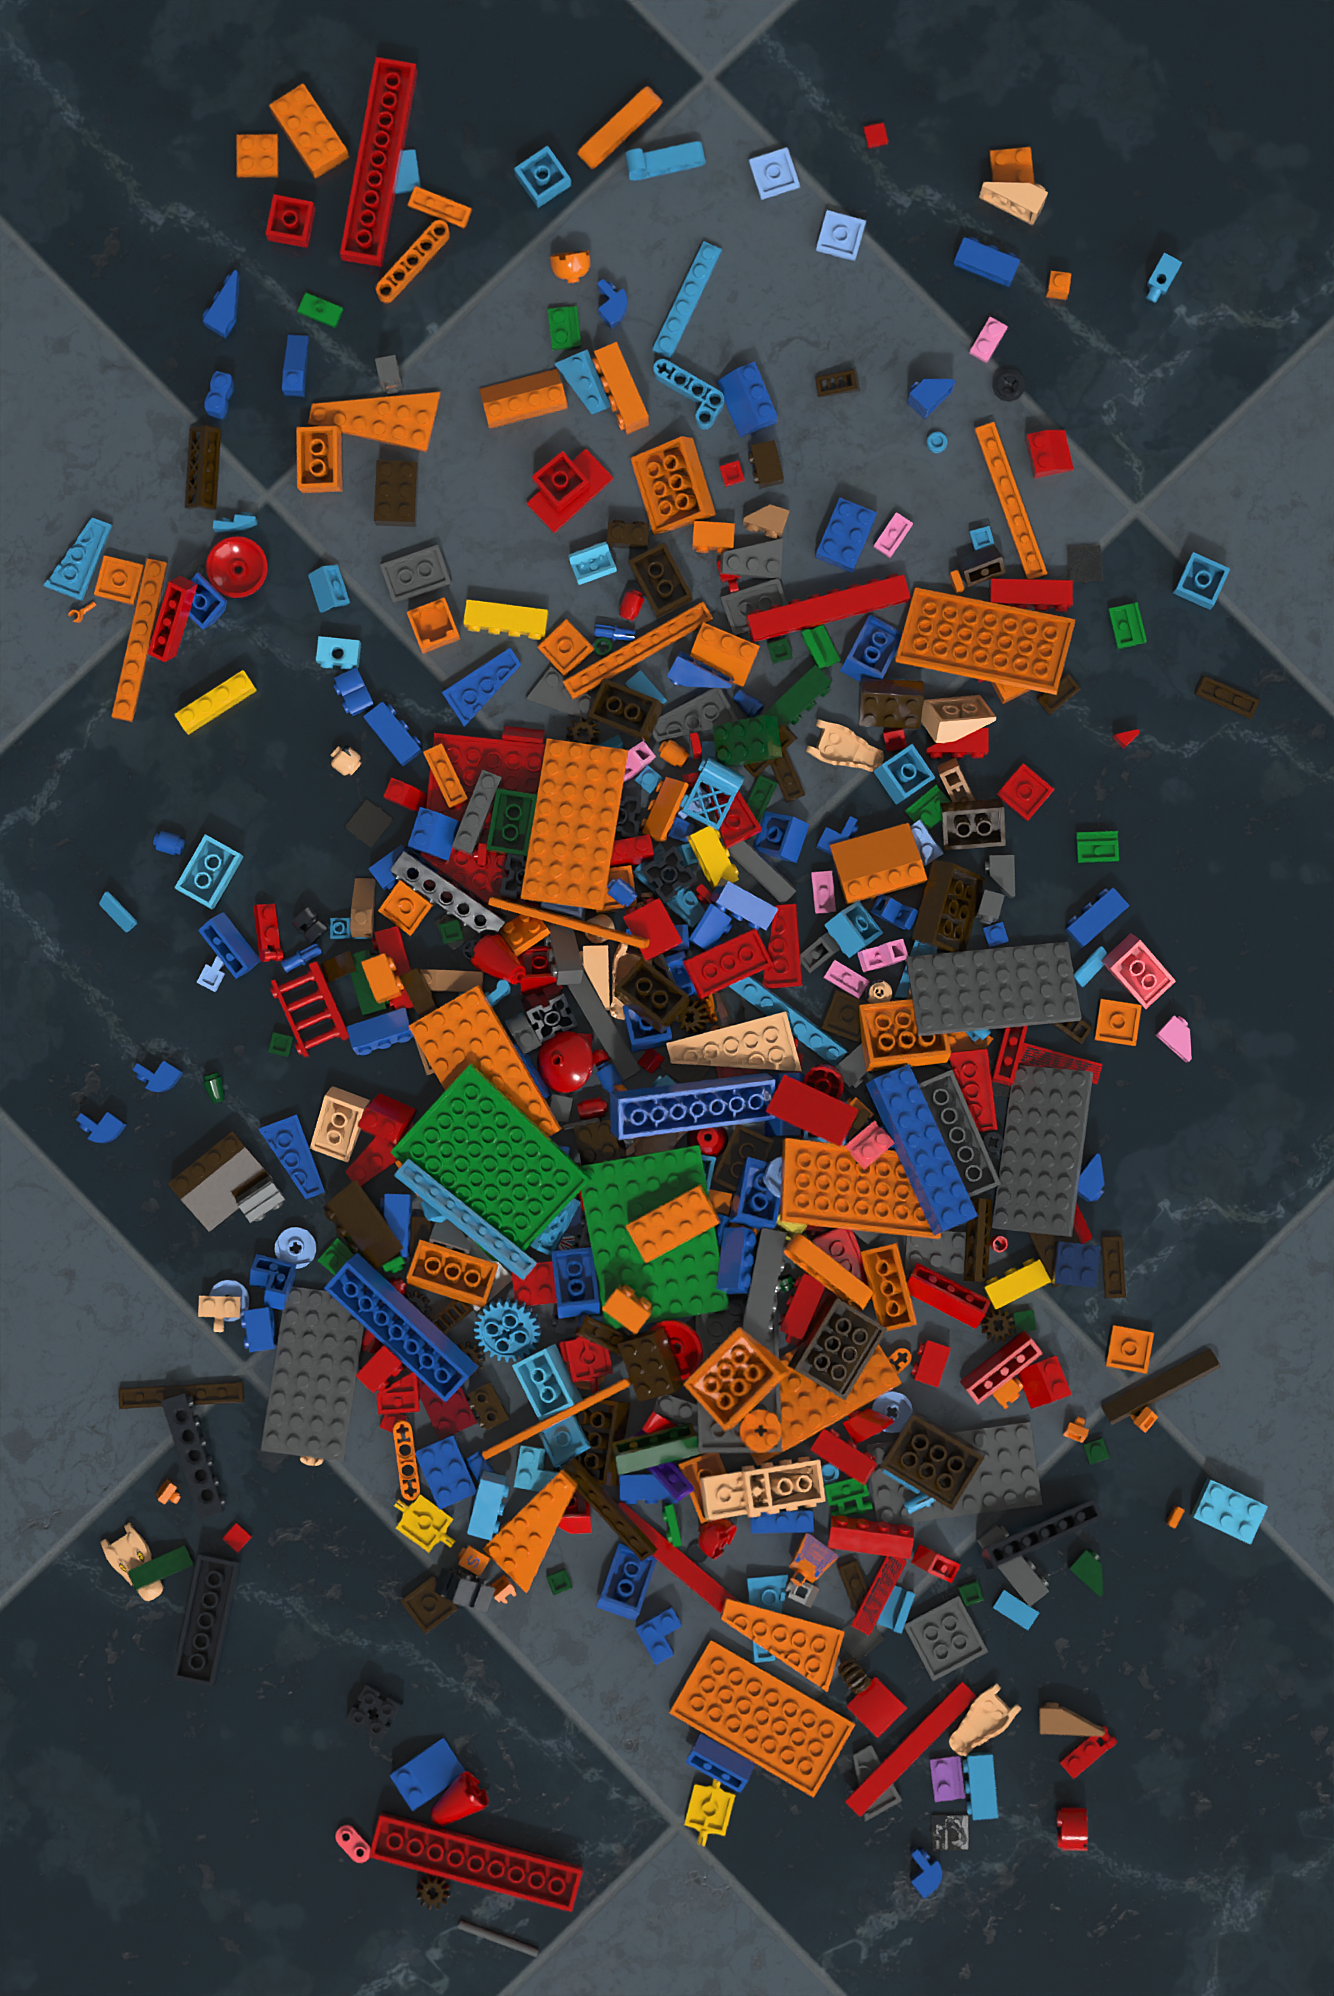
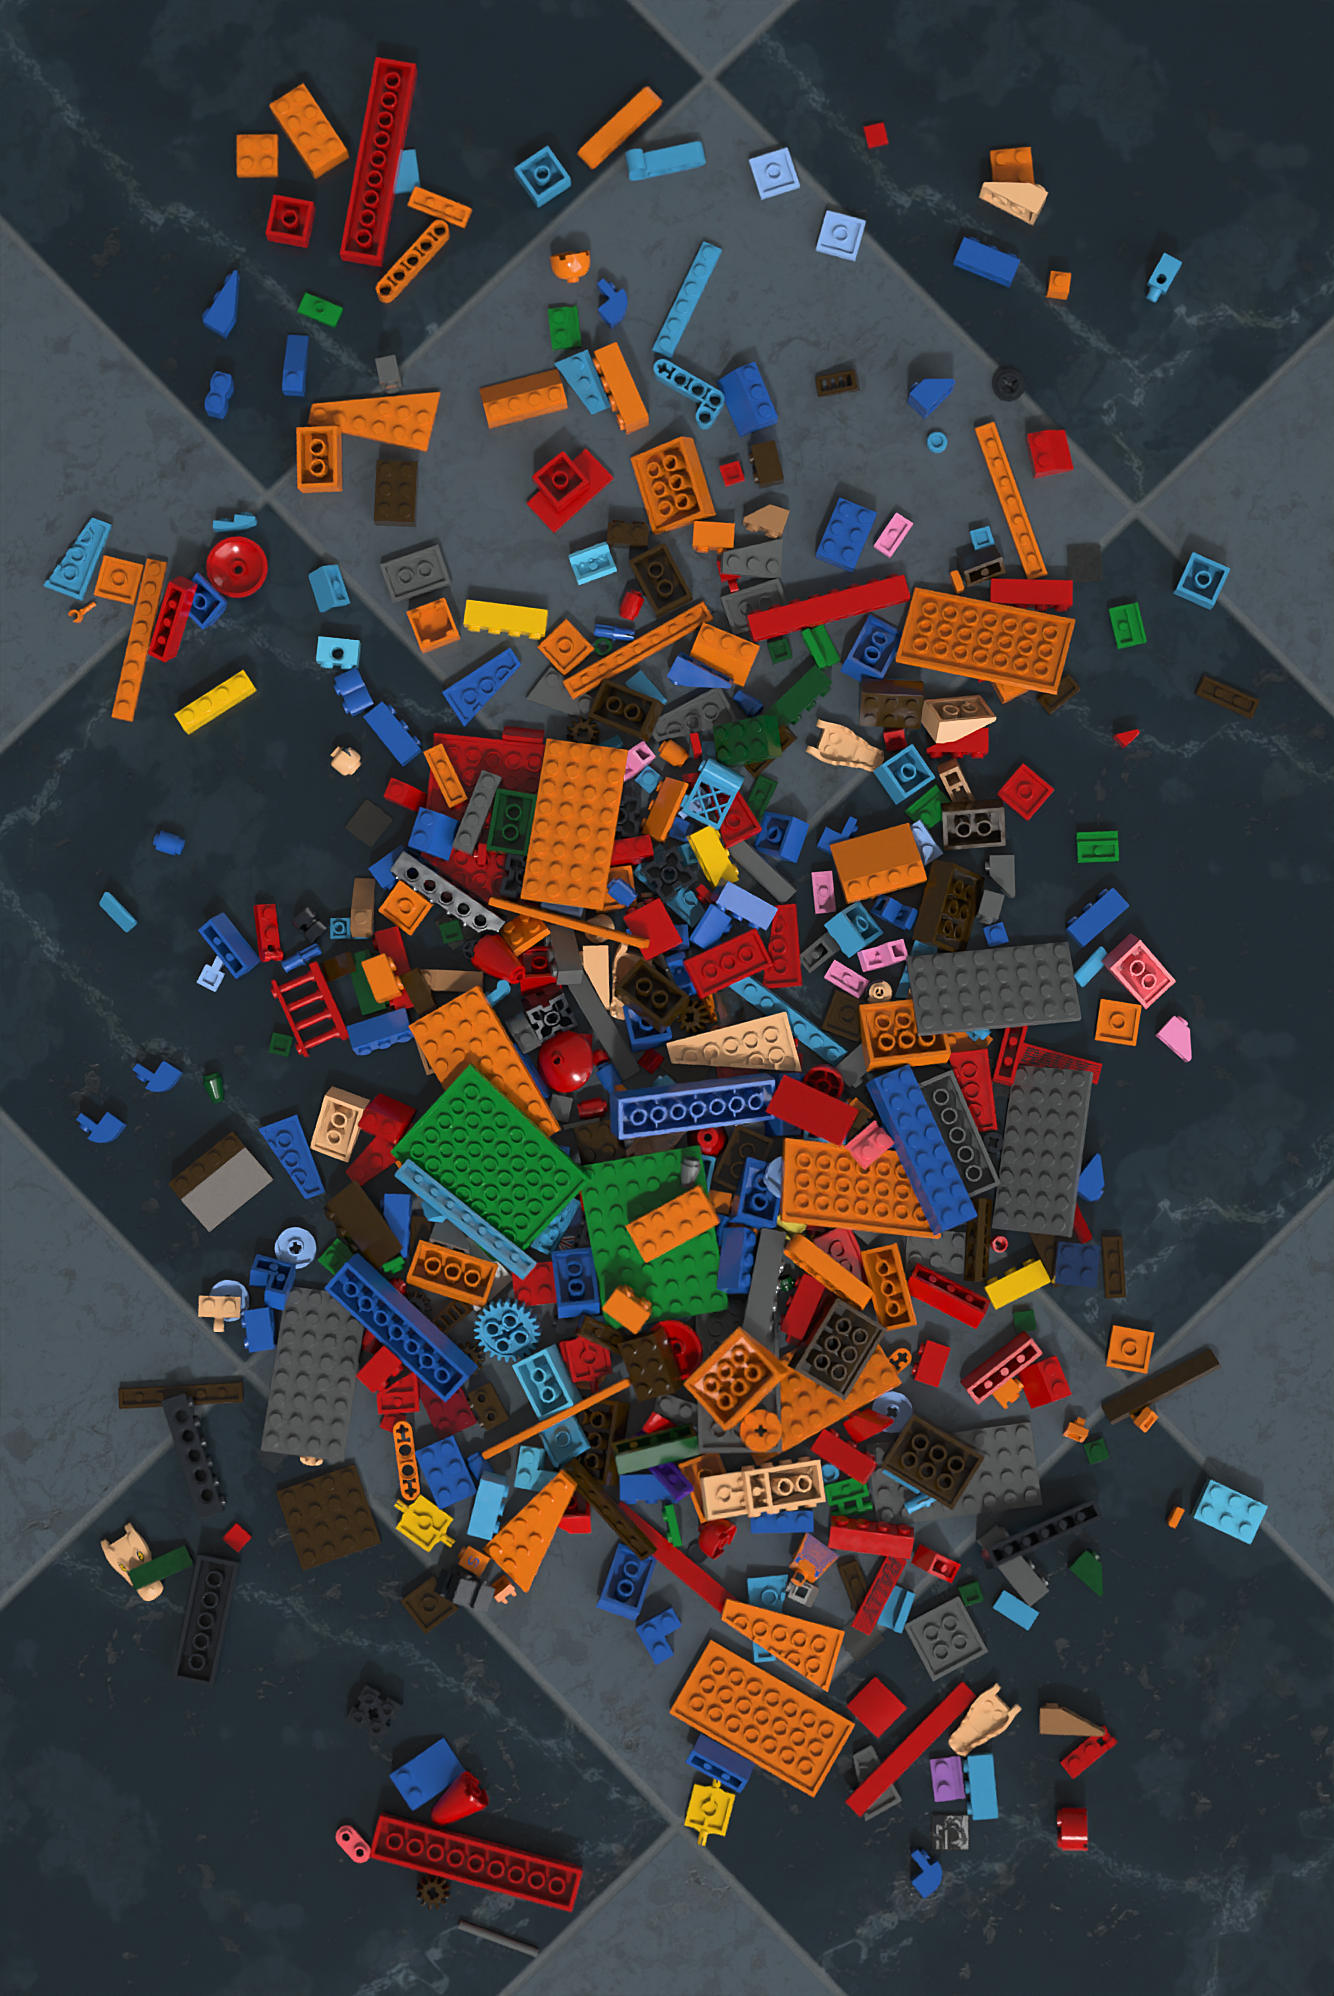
orange tile [155,1478,181,1504] -> none
medium azure brick [175,835,243,910] -> none
dark brown fence [185,425,221,510] -> none
brick [235,1176,285,1223] -> none
dark green tile [546,1568,573,1596] -> none
dark brown tile [770,750,805,803] -> none
dark brown gear [838,1657,871,1694] -> none
bright pink plate [969,317,1007,363] -> none
dark brown gear [980,1308,1016,1343] -> none
dark brown slope [1050,1019,1093,1045] -> none
none -> dark brown plate [276,1464,382,1571]
none -> dark grey cone [681,1156,701,1189]

